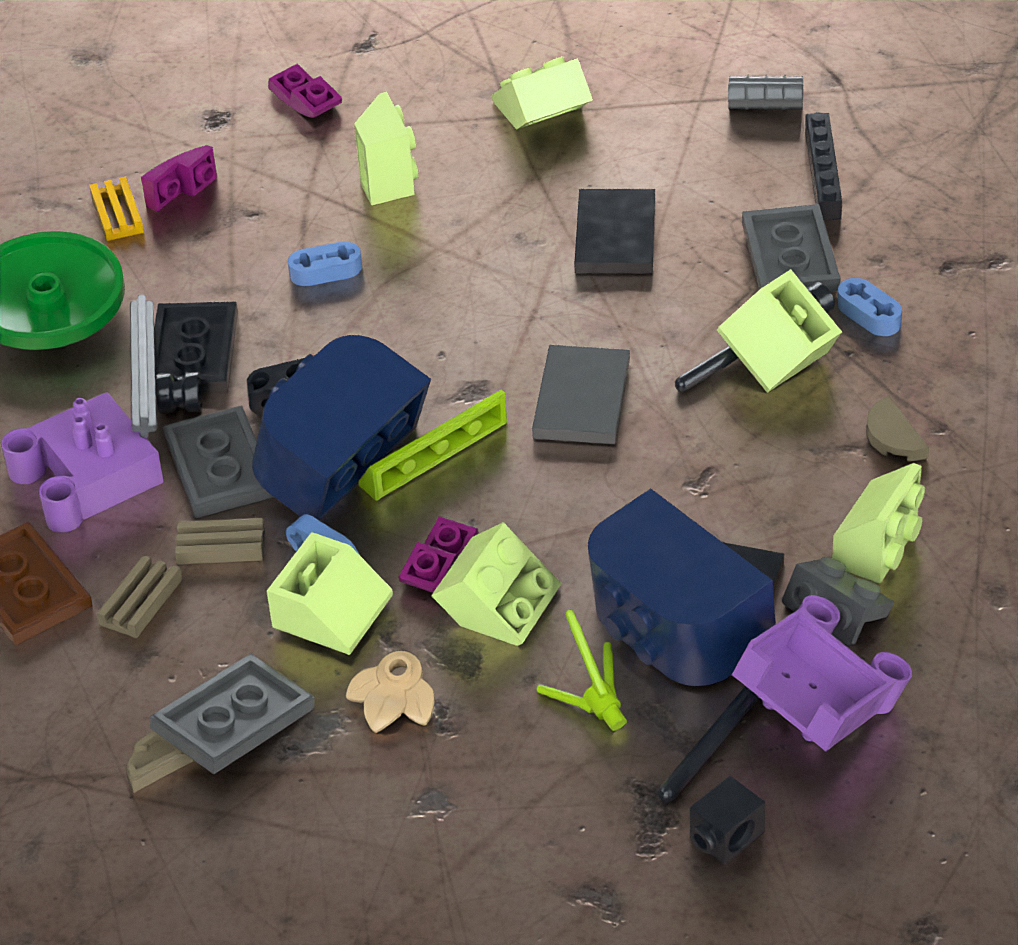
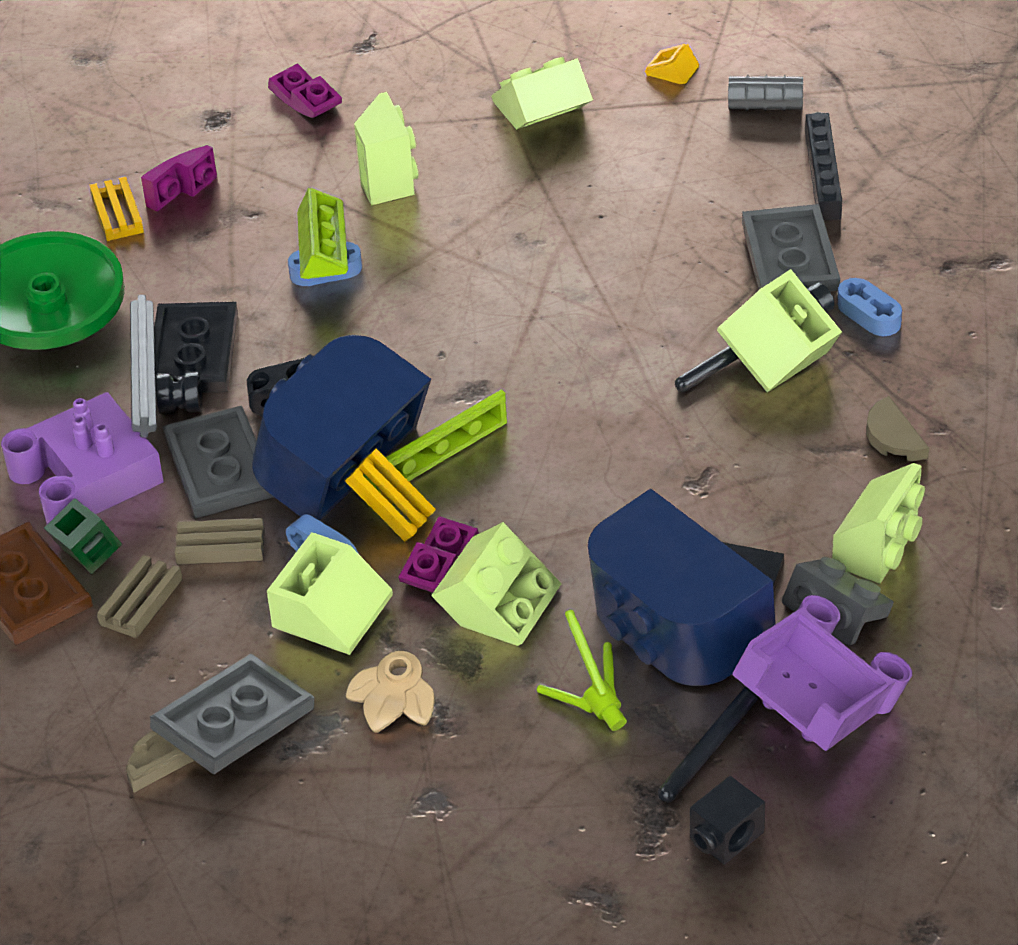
dark grey tile [532,345,630,444] -> none
black tile [574,189,655,274] -> none
none -> dark green brick [44,498,122,574]
none -> lime slope [297,188,348,279]
none -> yellow tile [345,449,436,542]
none -> yellow slope [645,44,699,84]

